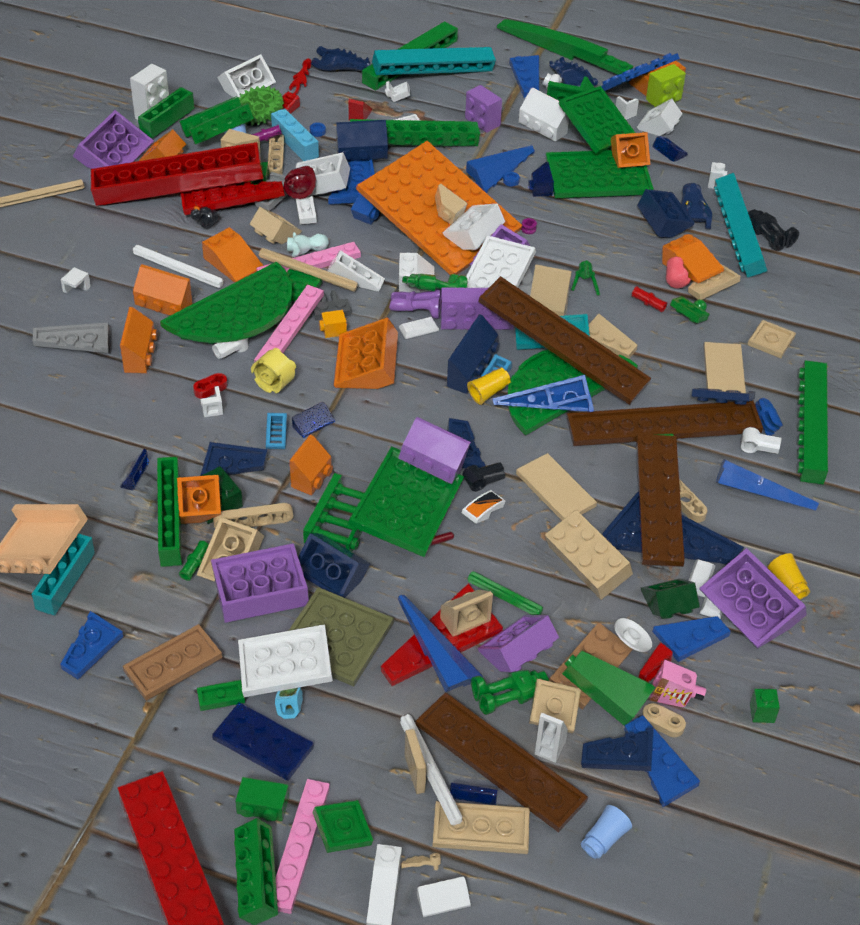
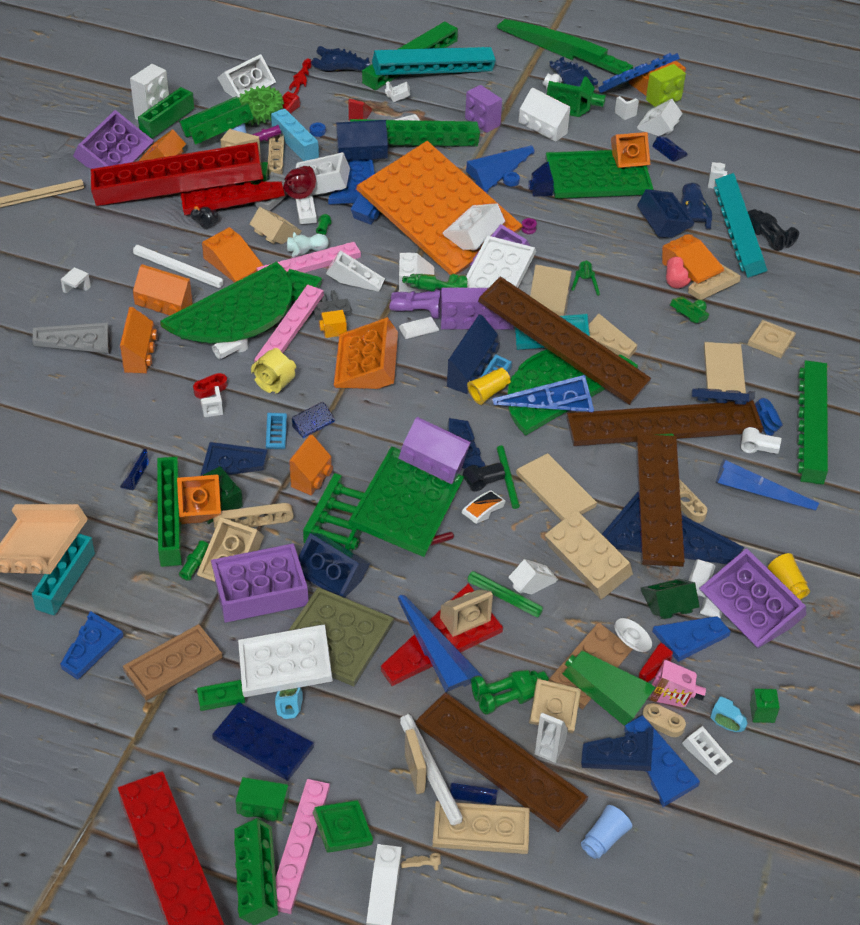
tan axle [259,248,358,292] -> none
white slope [417,877,471,917] -> none
tan slope [435,184,468,225] -> none
medium lavender slope [477,615,559,673] -> none
blue wing [509,55,539,98] -> none
green plate [558,86,636,154] -> none
red pin [631,286,668,312] -> none
none -> green pin [316,214,332,235]
none -> green bar [496,445,520,509]
none -> white slope [509,559,558,595]
none -> white slope [682,726,733,775]
none -> medium azure rock [710,696,747,732]

